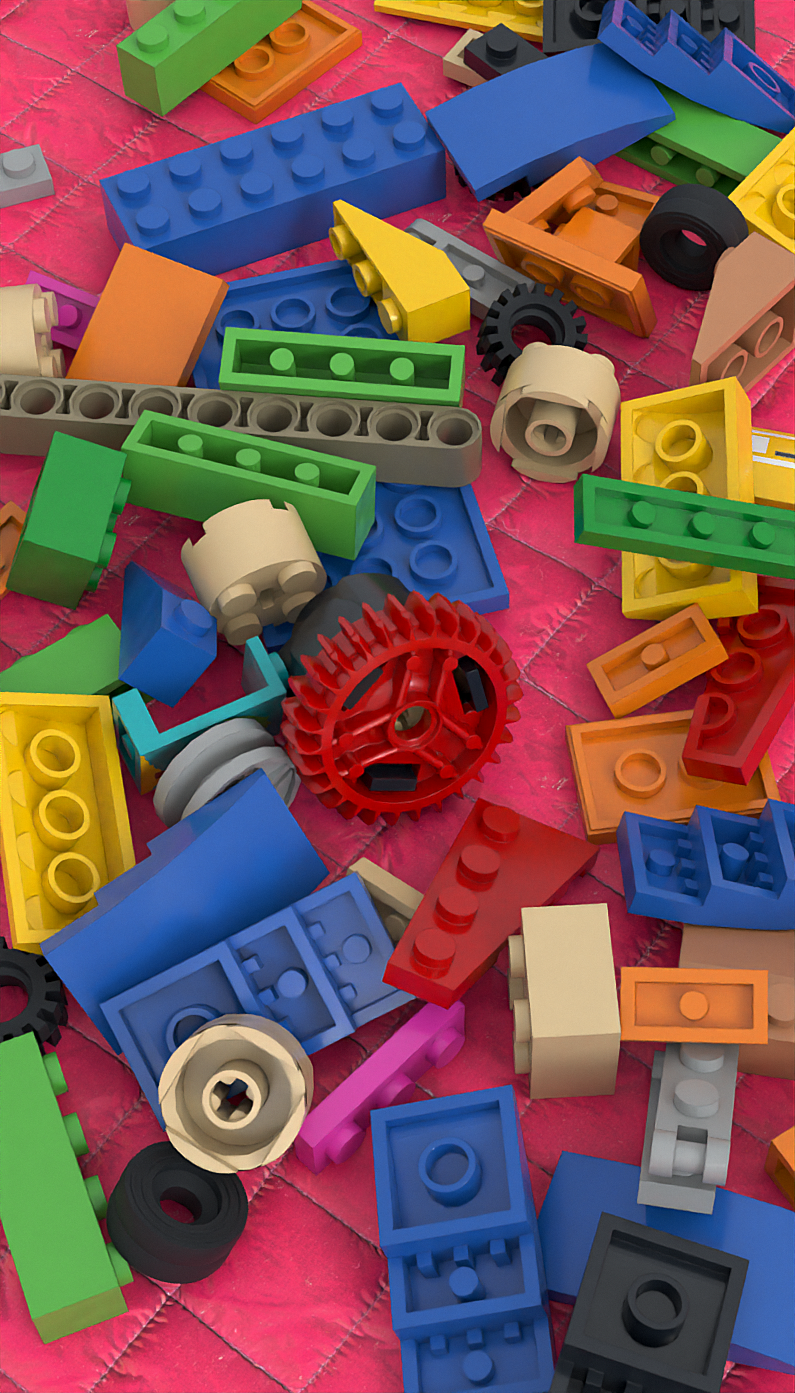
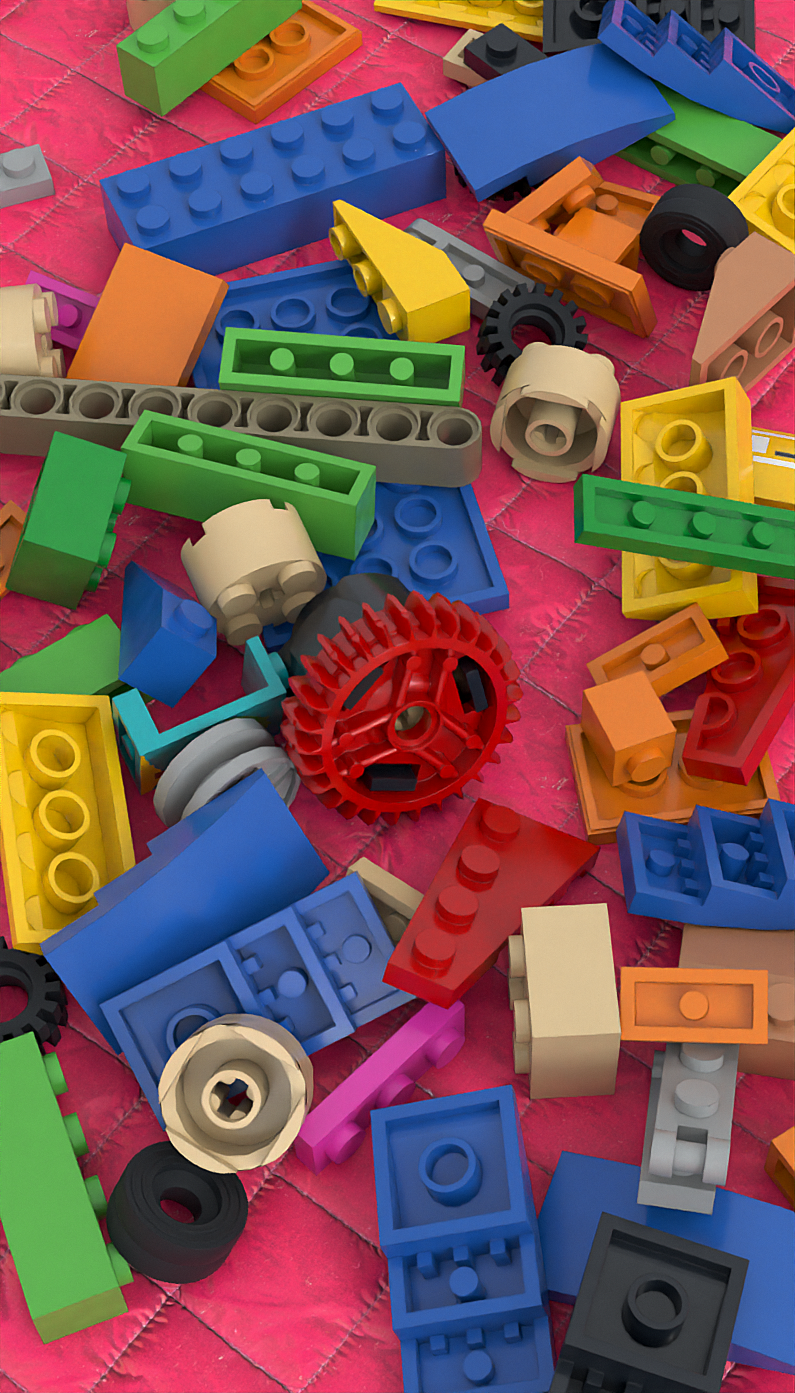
none -> orange brick [581,670,676,787]

